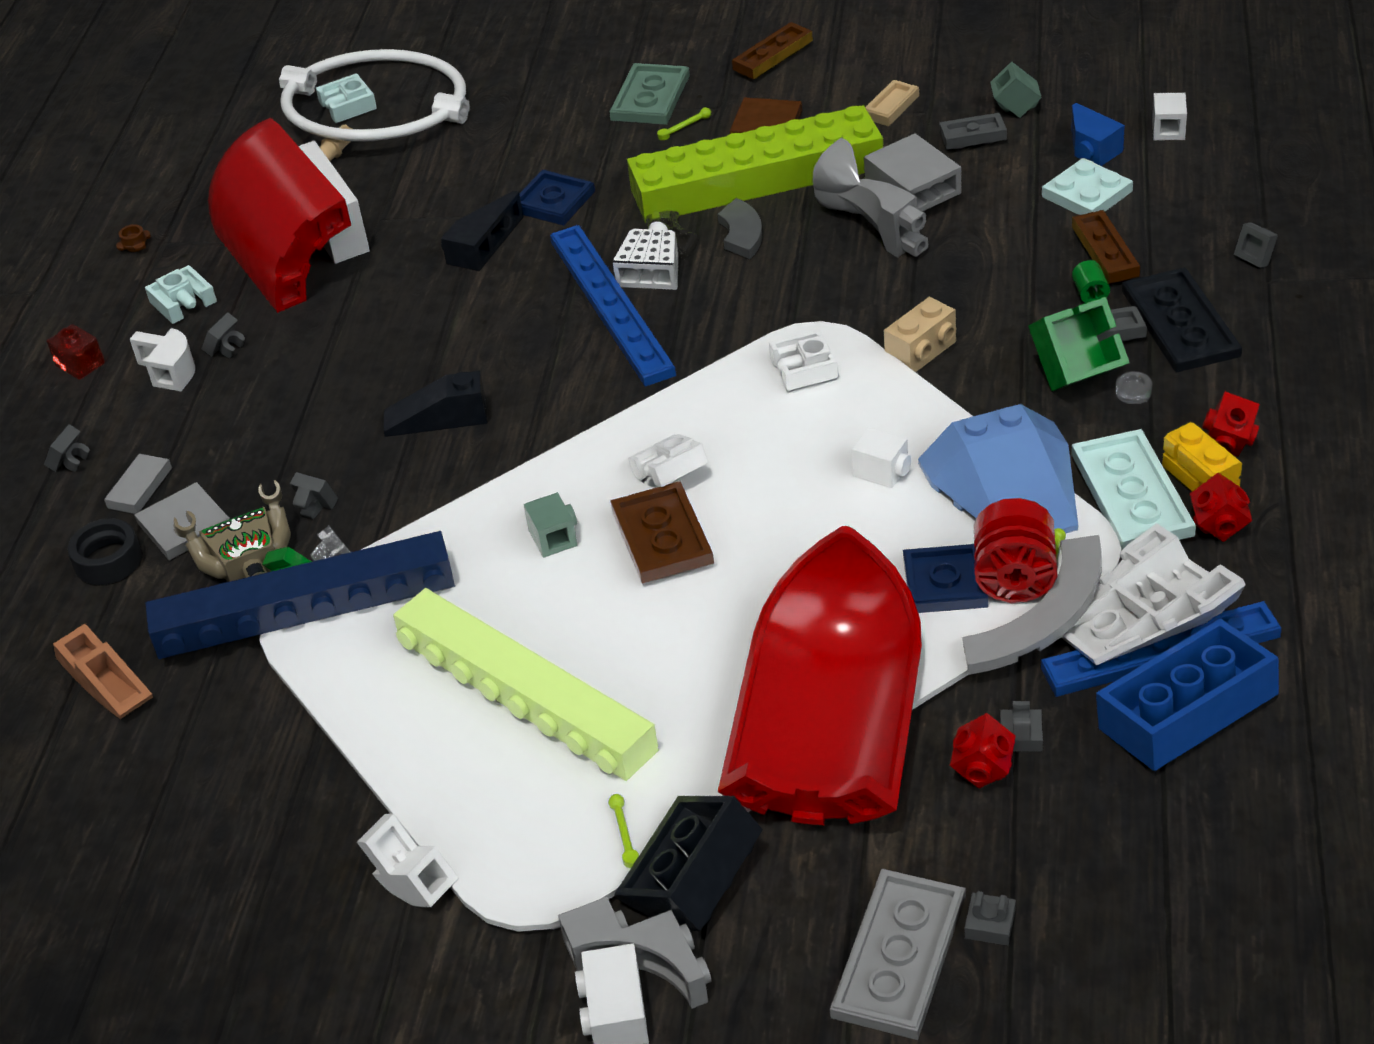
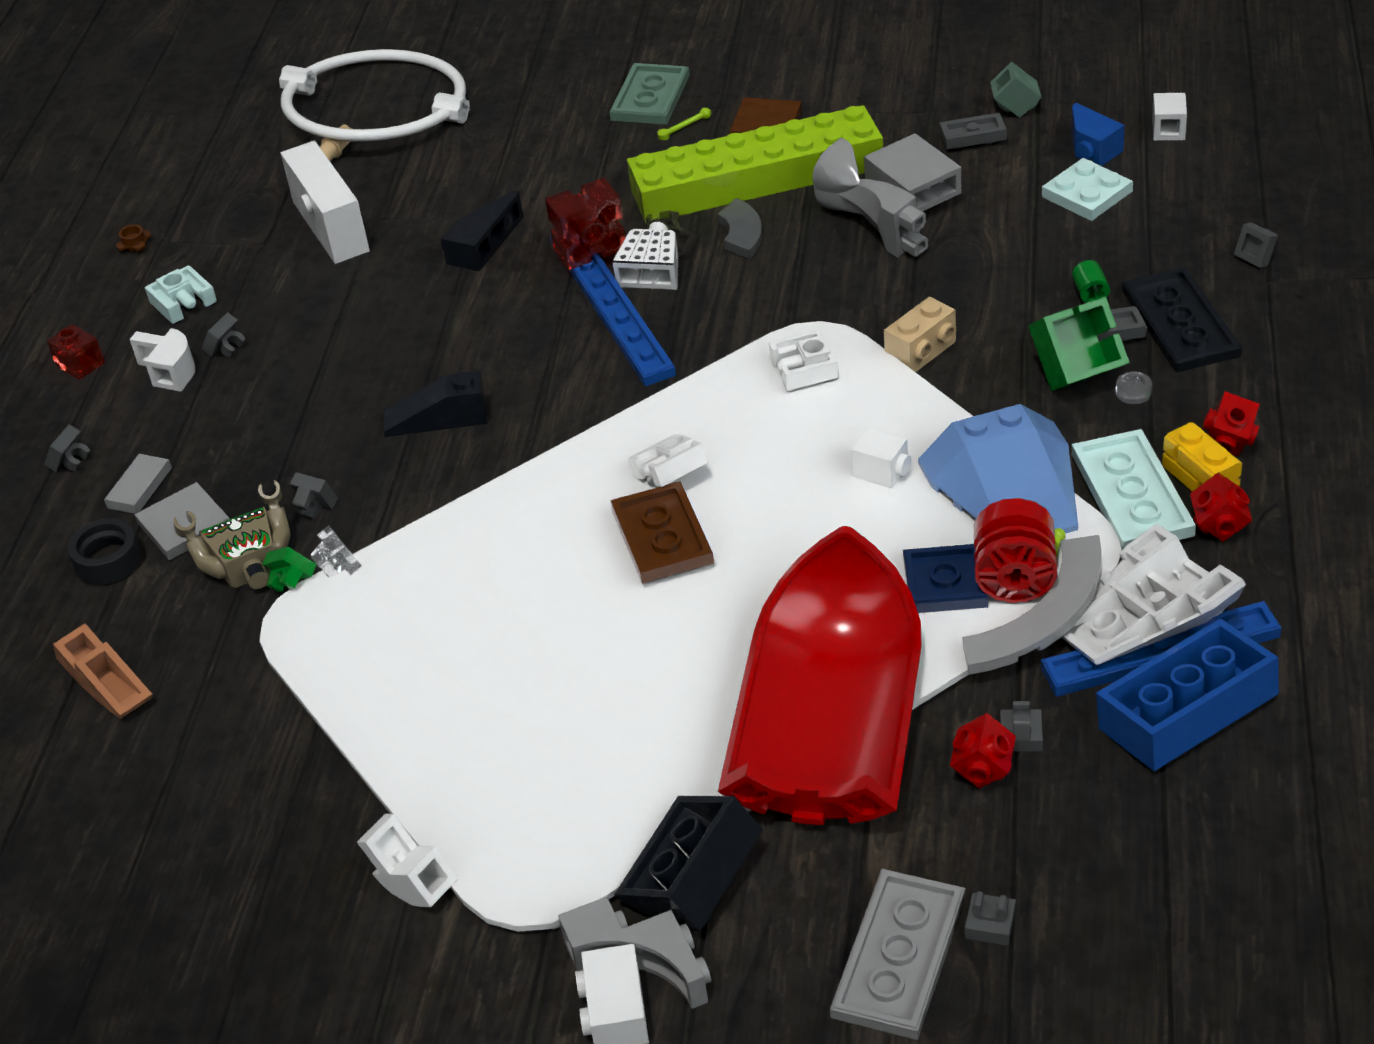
dark blue brick [145,530,455,659] -> none
red panel [208,118,351,313] -> none
light aqua brick [316,73,377,123] -> none
yellowish green brick [393,588,659,781] -> none
dark blue tile [519,170,595,226] -> none
sand green brick [523,492,578,558] -> none
lime hinge [608,794,639,868] -> none
reddish brown plate [732,22,813,79] -> none
tan tile [865,80,919,126] -> none
reddish brown plate [1072,210,1140,284] -> none
none -> clear red brick [545,178,625,270]

